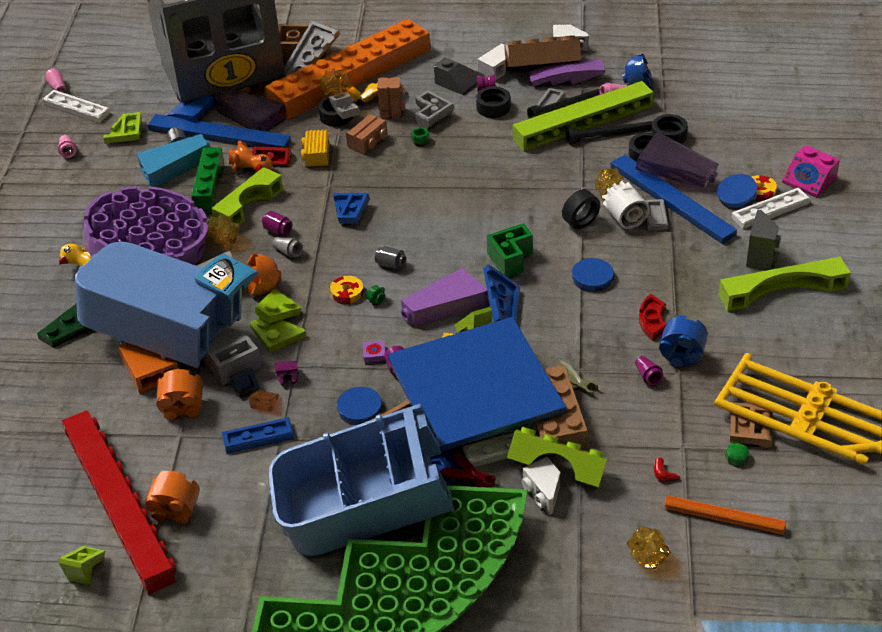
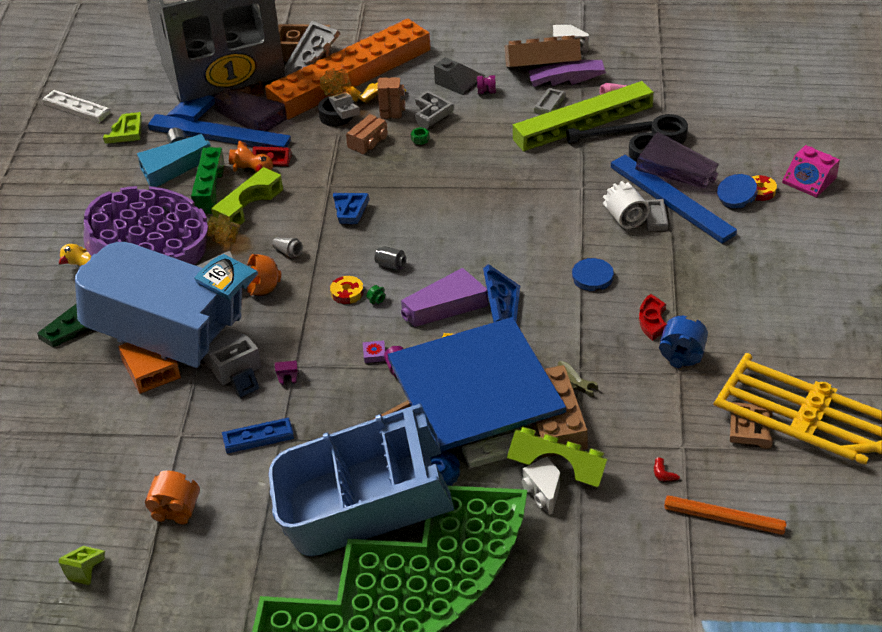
bright pink cone [45,69,66,93] -> none
bright pink cone [58,135,77,158] -> none
red brick [61,410,177,595] -> none
orange brick [156,369,203,420] -> none
clear orange slope [249,390,279,412] -> none
lime wing [250,318,306,353] -> none
lime wing [255,289,302,324] -> none
magenta brick [262,211,293,236] -> none
yellow brick [301,129,330,167] -> none
blue tile [337,387,382,425] -> none
dark red piece [440,452,496,488] -> none
lime slope [454,307,492,333] -> none
black tyre [476,86,511,118] -> none
white slope [478,44,506,81] -> none
green brick [487,223,533,277] -> none
black piece [527,89,600,119] -> none
black tyre [562,189,600,229] -> none
clear yellow brick [595,168,624,200] -> none
blue cylinder [622,54,653,89] -> none
clear yellow brick [626,526,672,569] -> none
magenta cone [635,356,664,386] -> none
lime arch [718,256,851,312] -> none
green tile [725,443,750,466] -> none
white tile [731,188,810,229] -> none
dark grey slope [746,209,781,270] -> none

